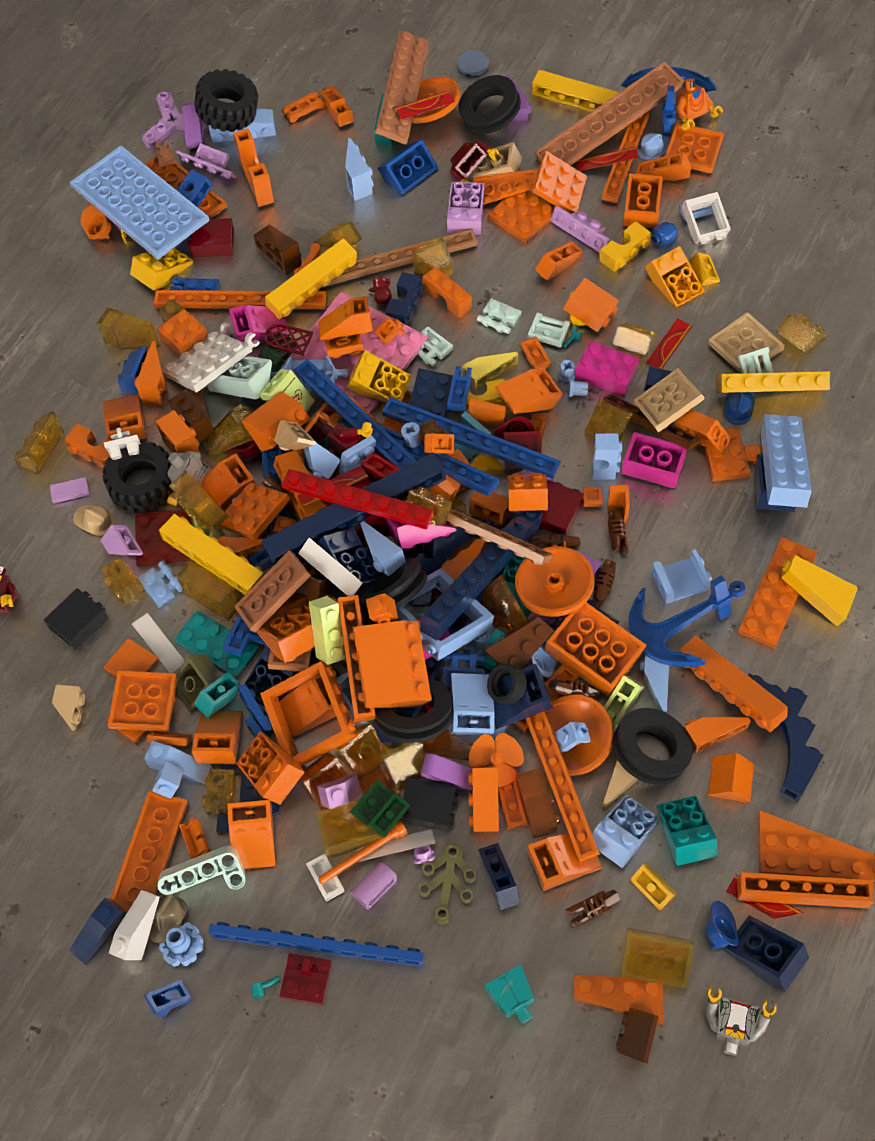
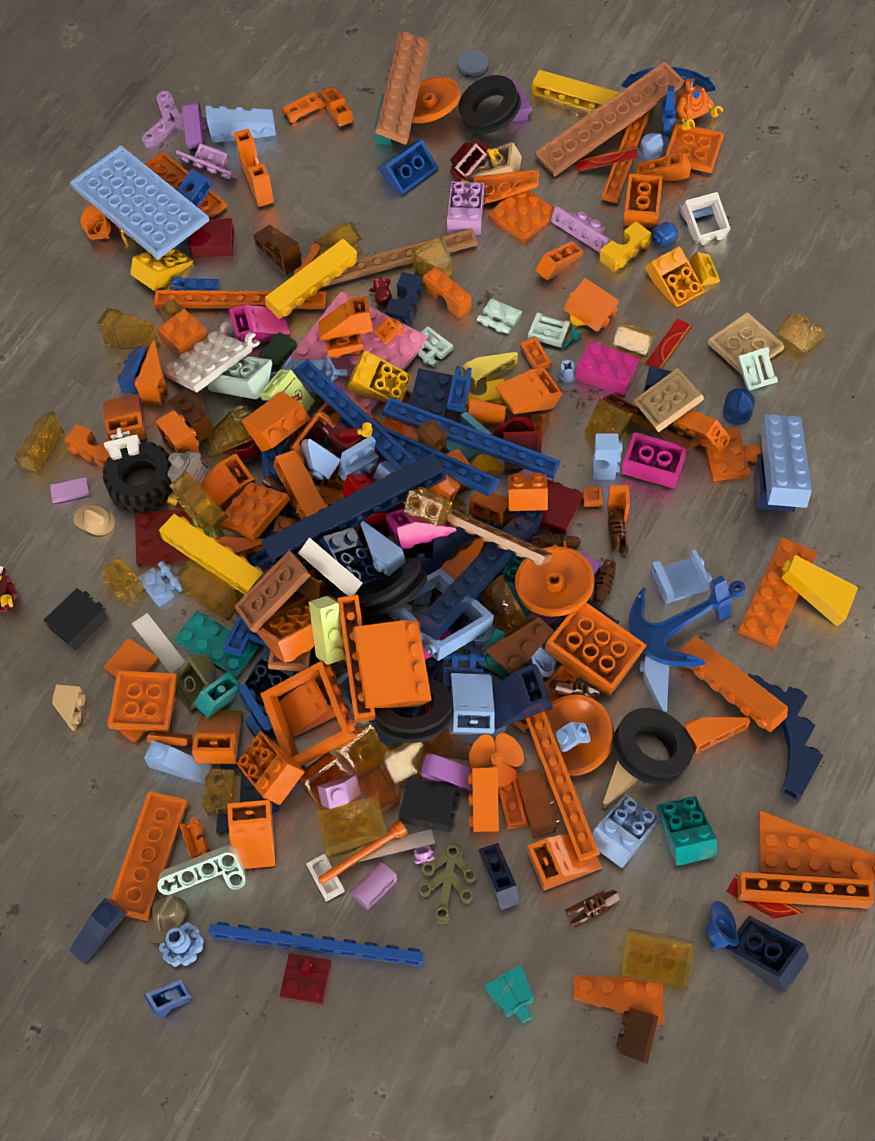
lavender slope [101,525,143,555] -> none
white slope [109,890,160,960] -> none
light blue brick [152,761,184,799] -> none
nougat plate [155,140,176,167] -> none
black tyre [194,69,259,132] -> none
teal hand [251,976,280,998] -> none
dark red window [264,324,313,356] -> none
tan slope [274,419,316,451] -> none
red plate [281,469,434,530] -> none
red sticker [298,466,368,507] -> none
light blue slope [345,138,374,201] -> none
dark green slope [350,779,411,838] -> none
red plate [360,452,400,480] -> none
orange brick [366,593,398,624] -> none
red sticker [395,91,455,120] -> none
light blue bush [401,422,420,448] -> none
orange slope [424,434,454,454] -> none
black tyre [487,664,527,704] -> none
orange plate [532,151,587,214] -> none
light blue bush [567,379,588,397] -> none
yellowish green slope [604,675,645,731] -> none
yellow slope [629,863,678,910] -> none
torso [706,986,777,1056] -> none
orange slope [708,753,754,803] -> none
yellow brick [716,371,830,393] -> none

